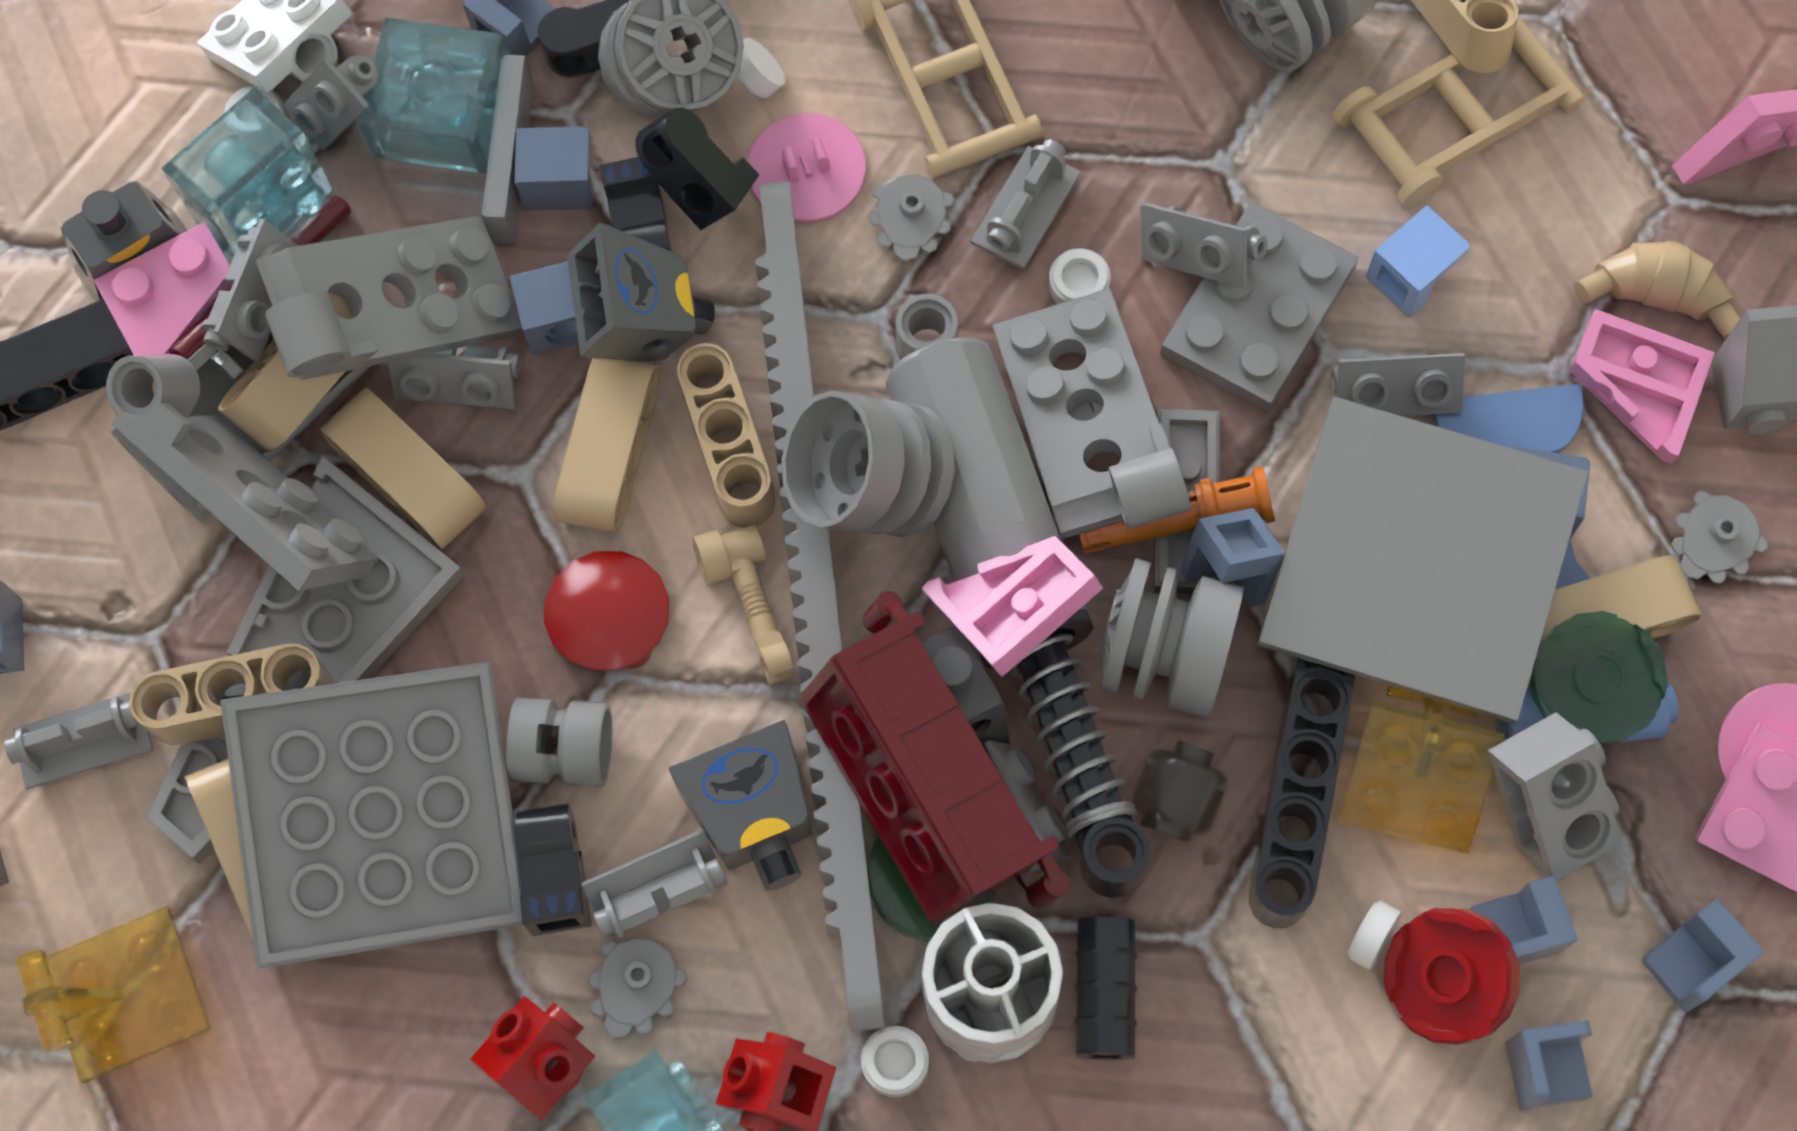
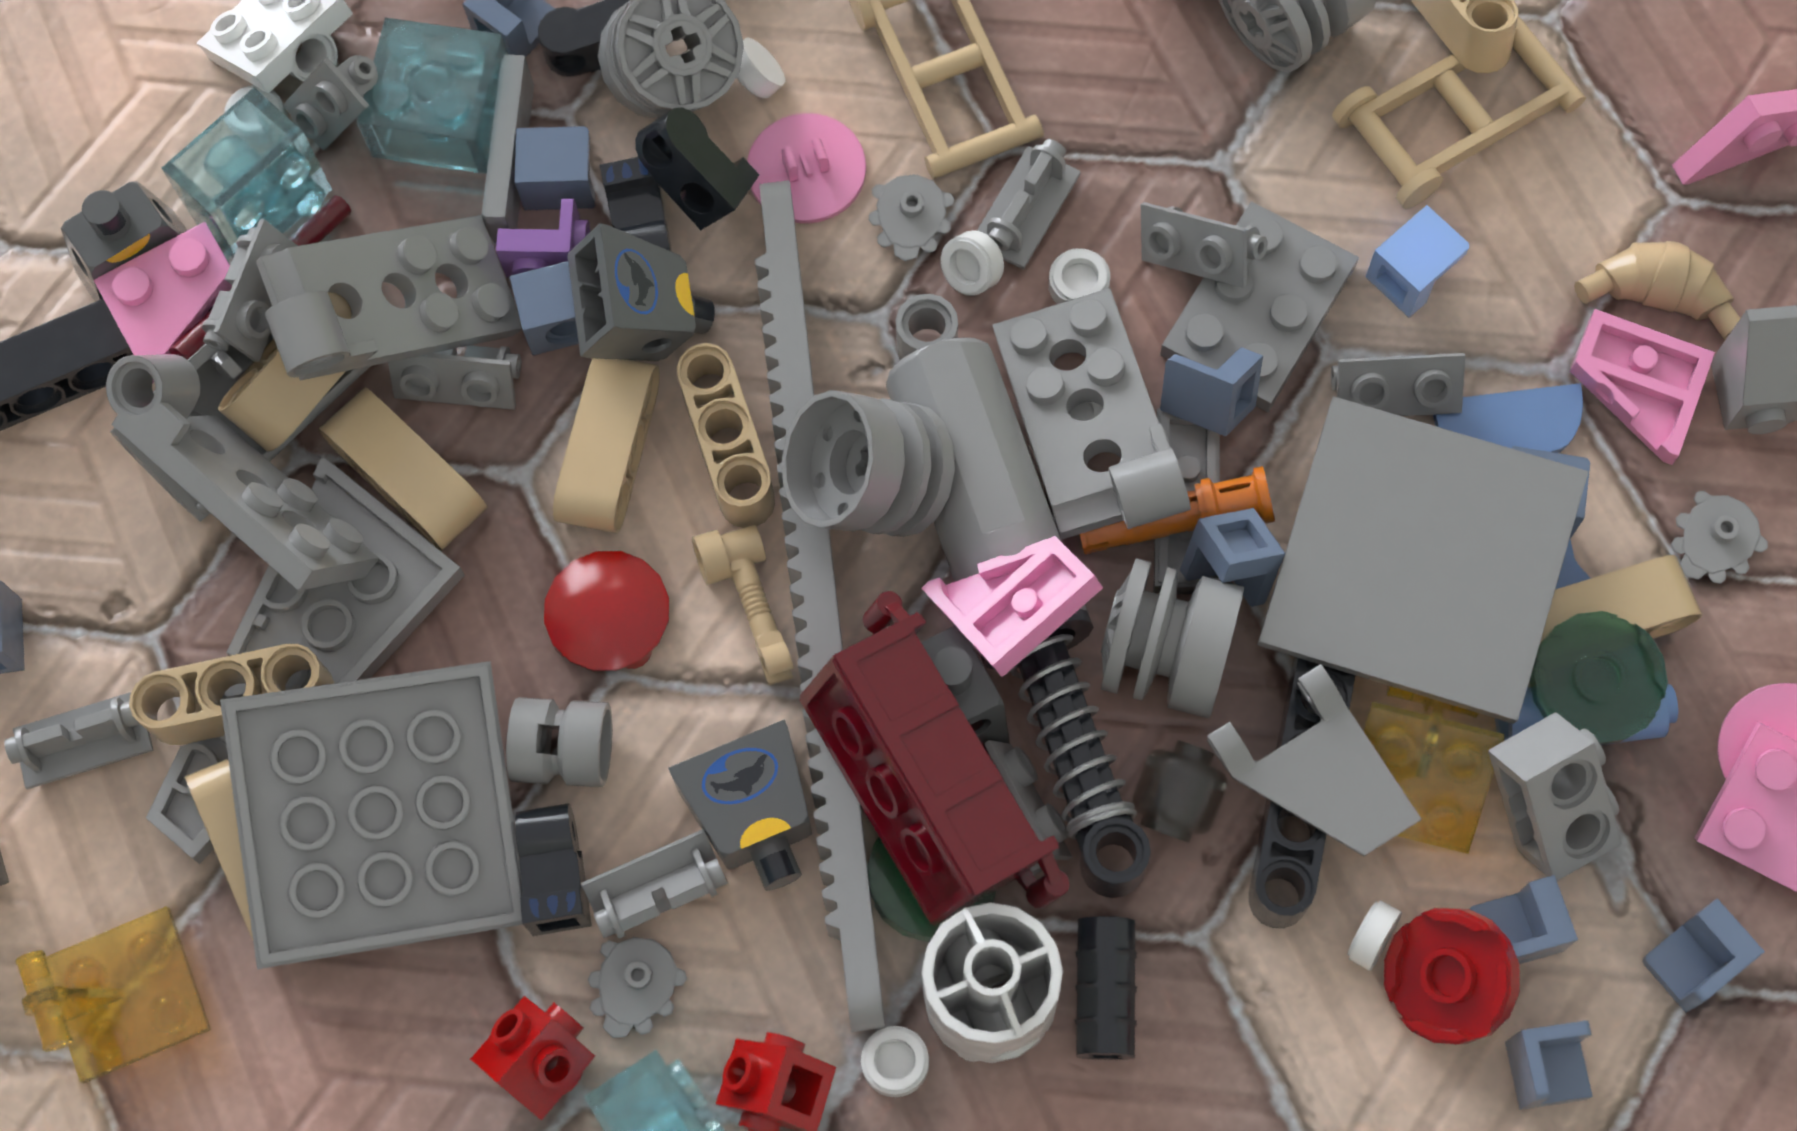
none -> medium lavender bracket [496,199,591,278]
none -> white tile [941,230,1004,296]
none -> sand blue panel [1160,347,1263,436]
none -> light grey flag [1207,664,1422,856]

